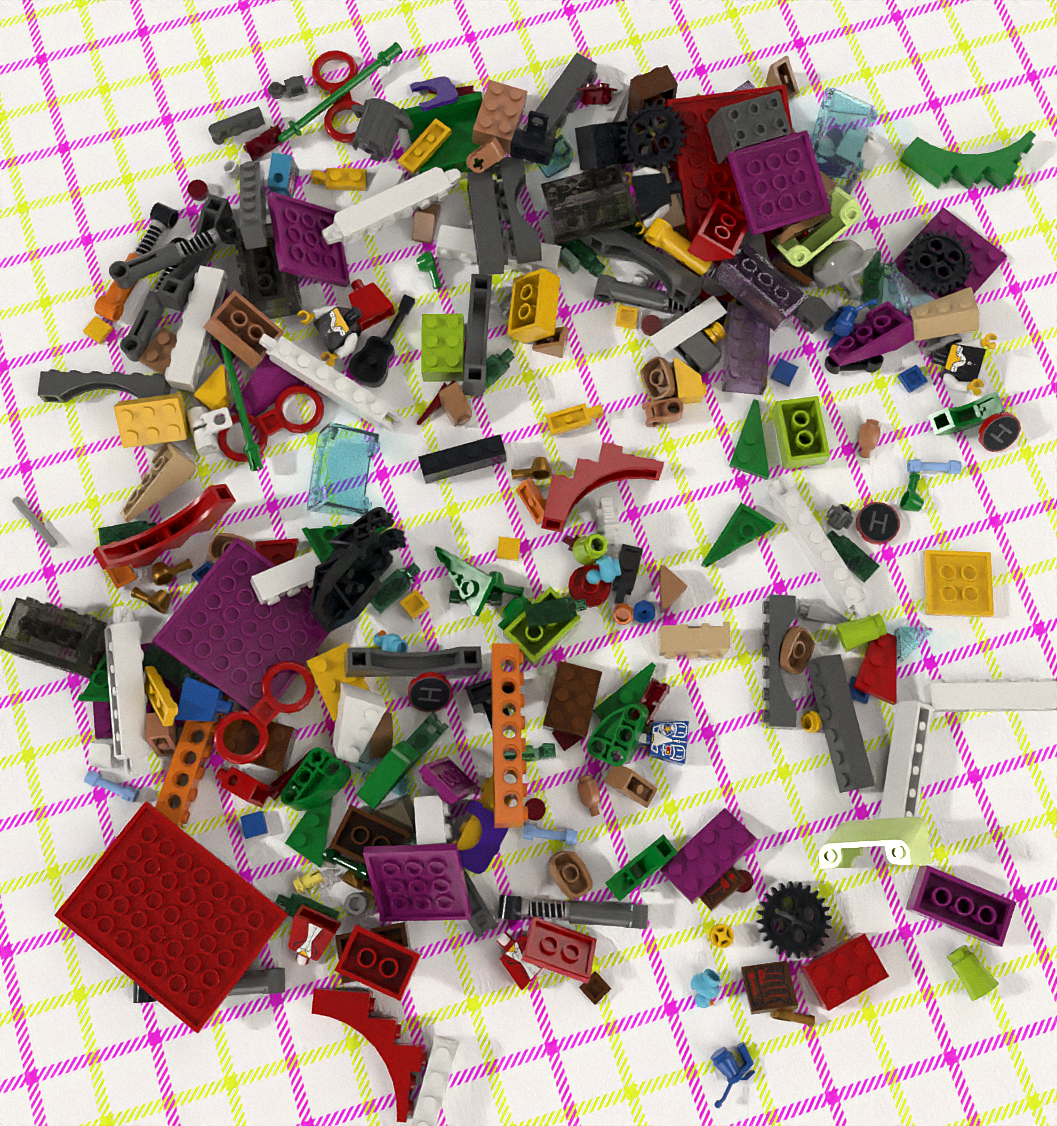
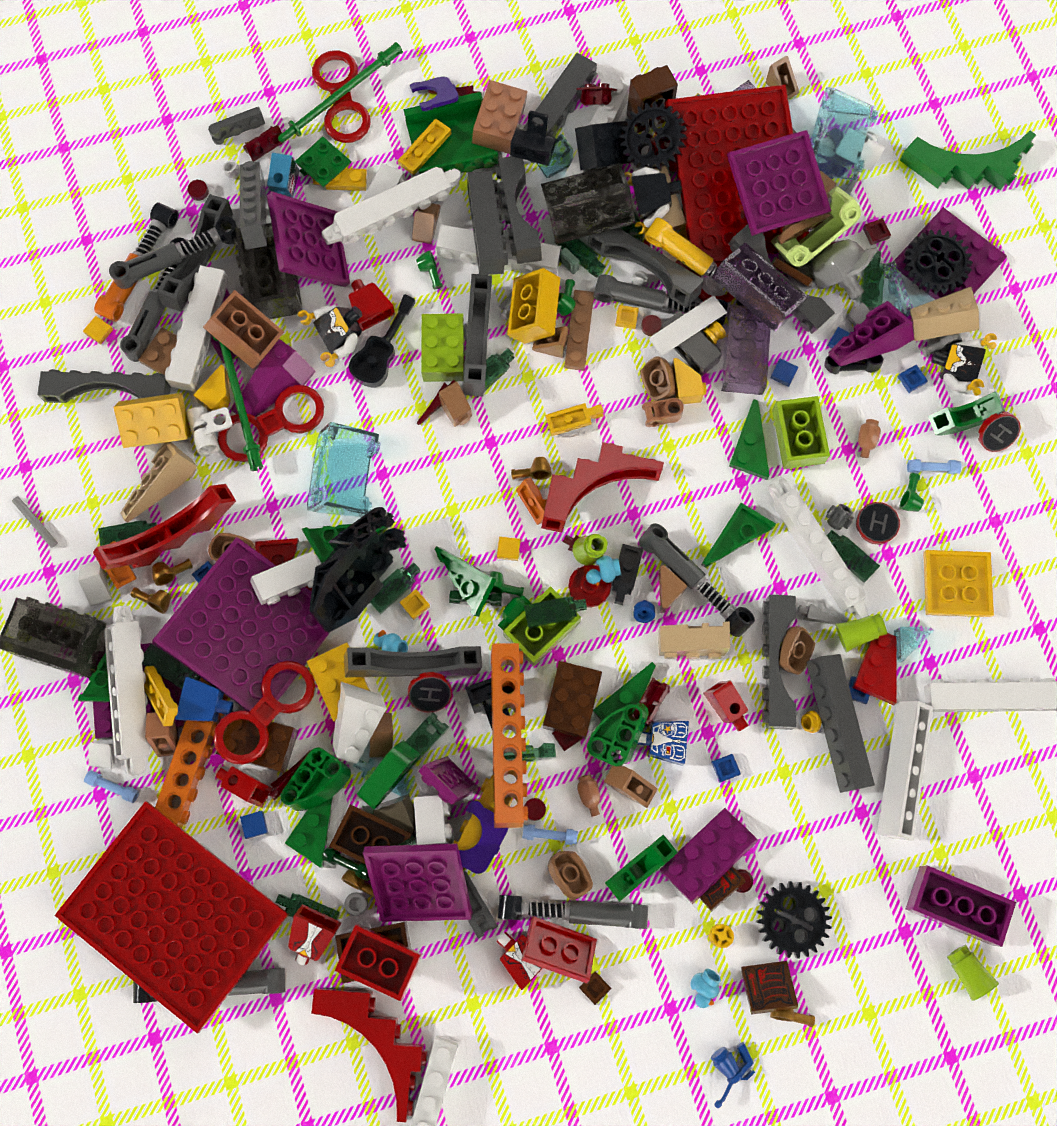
white hinge [259,334,404,433] -> none
dark grey plate [268,75,308,99] -> none
light yellow pin [293,869,324,894] -> none
dark grey container [351,98,414,161] -> none
black brick [418,434,507,484] -> none
nougat piece [466,136,506,173] -> none
white gear [595,496,620,543] -> none
orange plate [612,603,634,625] -> none
red slope [687,198,749,262] -> none
dark grey container [706,91,792,164] -> none
red brick [799,932,889,1011] -> none
yellowish green windscreen [819,817,932,869] -> none
blue piece [824,299,878,337] -> none
none -> white slope [78,561,112,607]
none -> green hinge [295,136,352,188]
none -> green bar [557,279,576,316]
none -> medium nougat plate [564,290,594,371]
none -> piece [639,523,755,637]
none -> red torso [703,680,749,732]
none -> blue tile [711,753,741,783]
none -> dark red plate [862,218,891,245]

